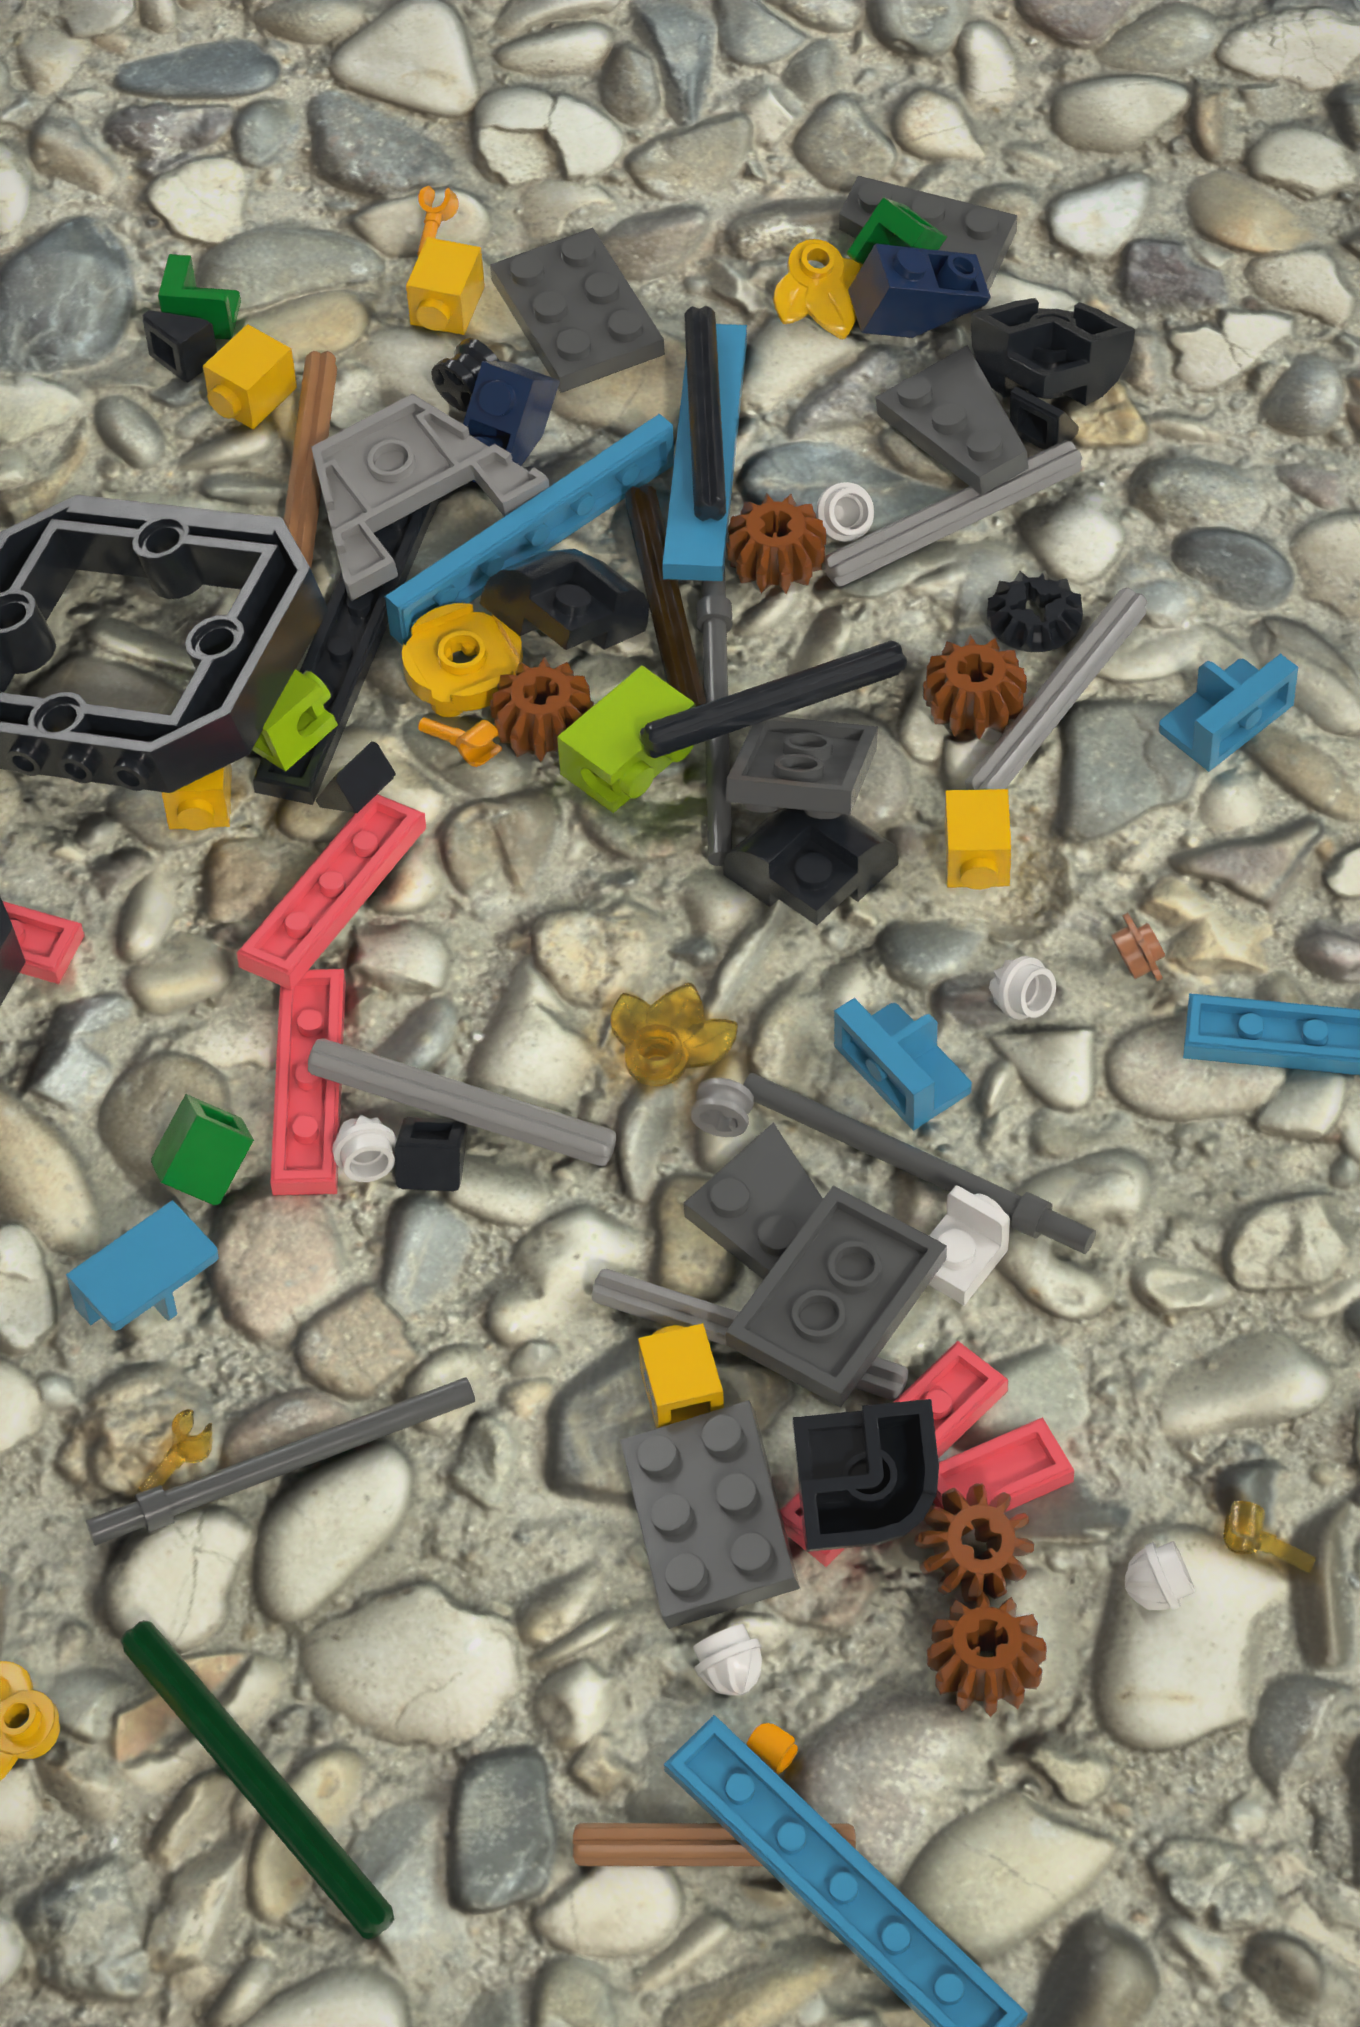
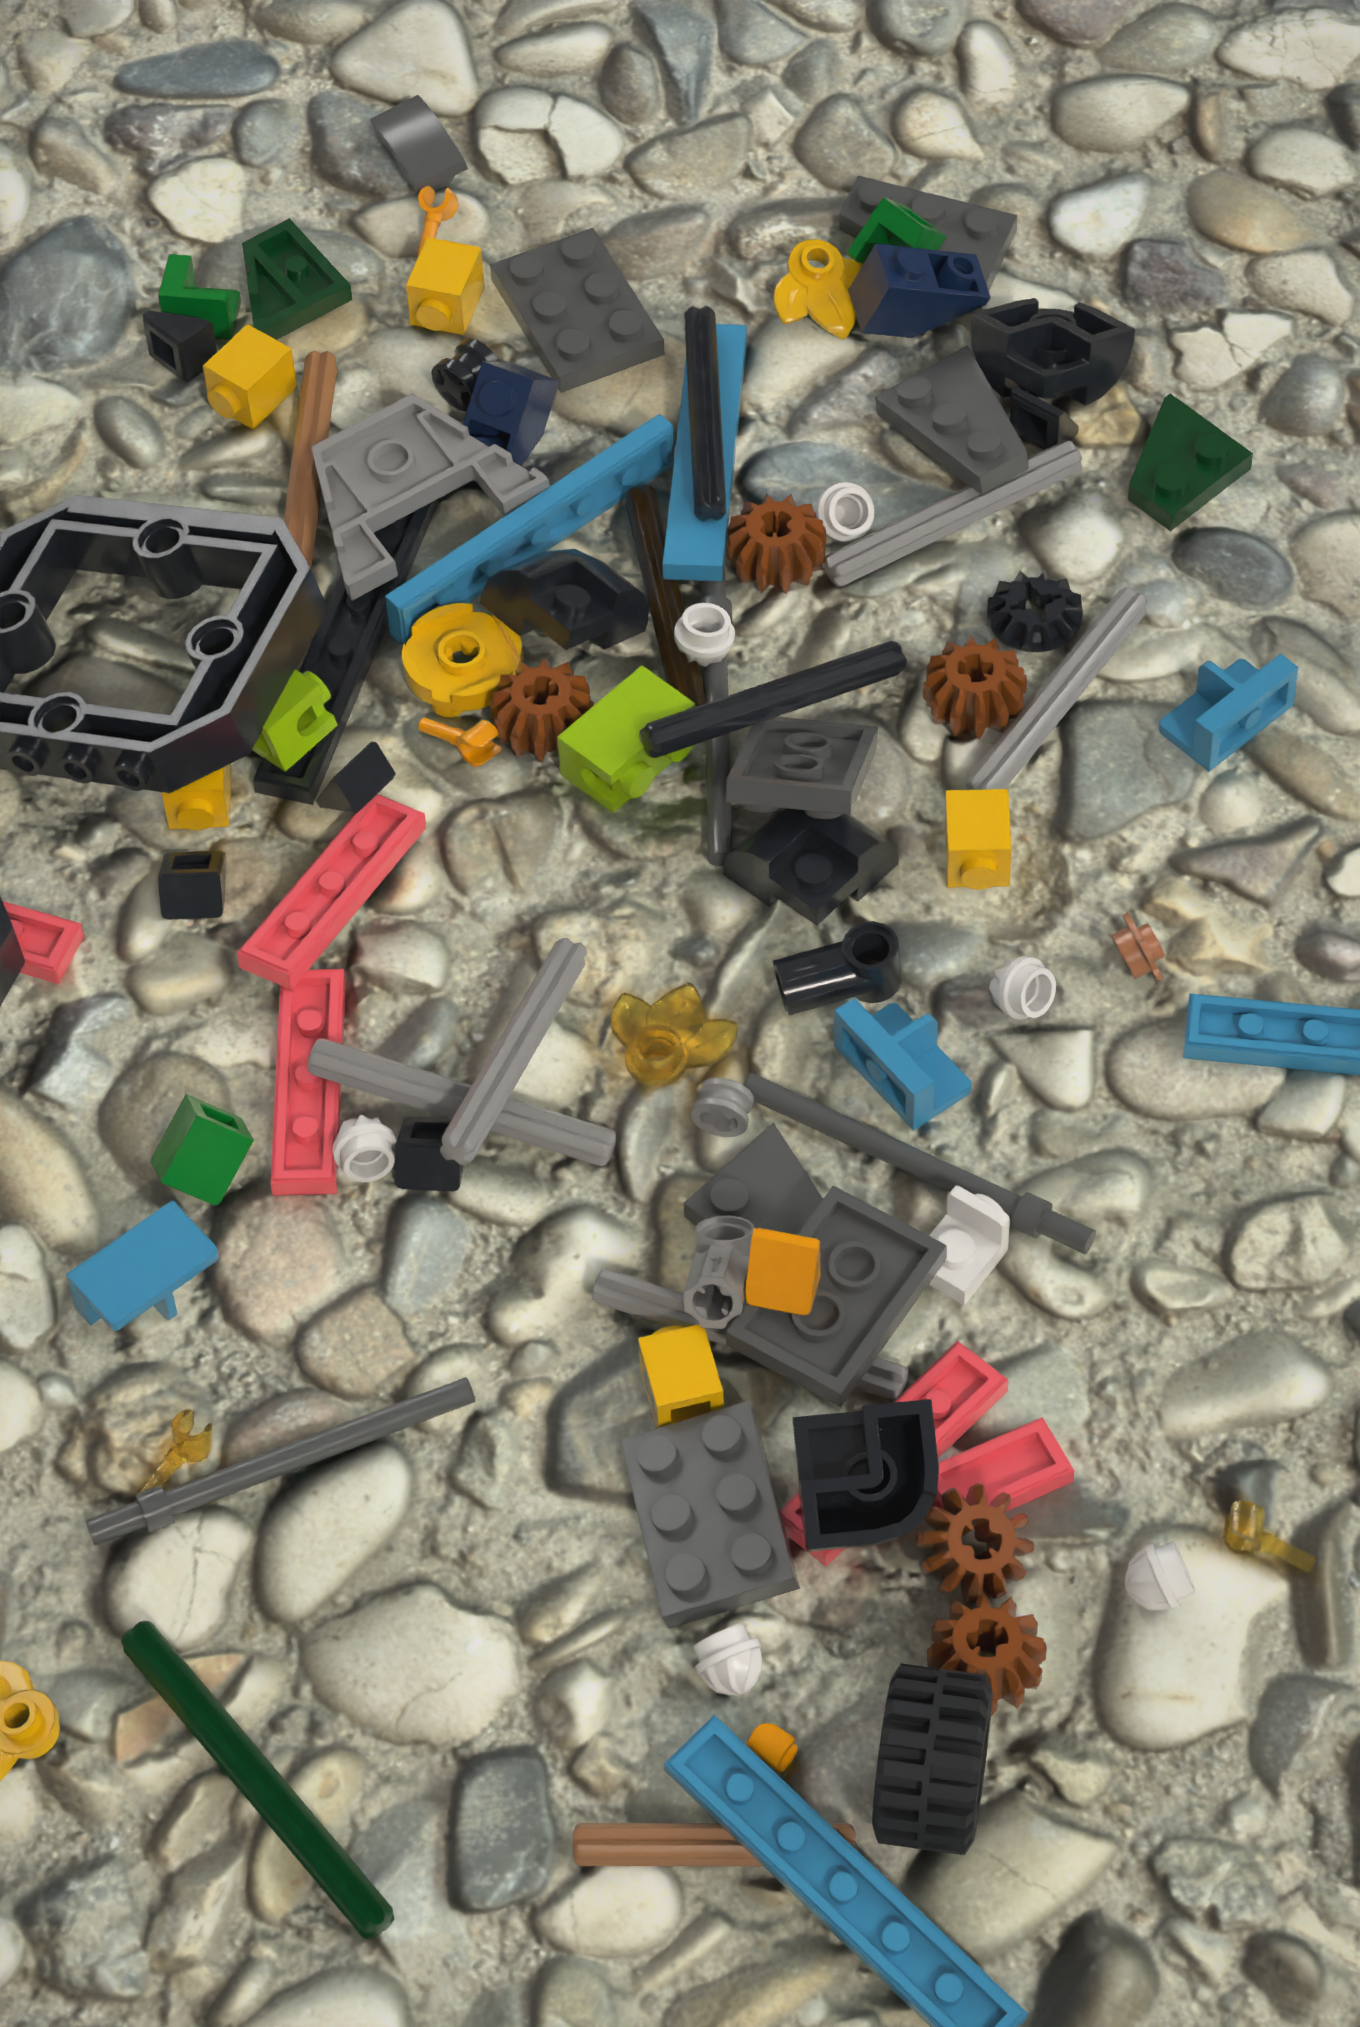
none -> black slope [158,850,226,920]
none -> dark green wing [242,218,352,340]
none -> dark grey slope [370,95,468,193]
none -> light grey axle [440,938,587,1165]
none -> white plate [674,603,735,667]
none -> light grey piece [683,1216,754,1329]
none -> light orange slope [745,1228,821,1316]
none -> black piece [773,921,902,1016]
none -> black tyre [872,1663,993,1855]
none -> dark green wing [1128,393,1253,532]

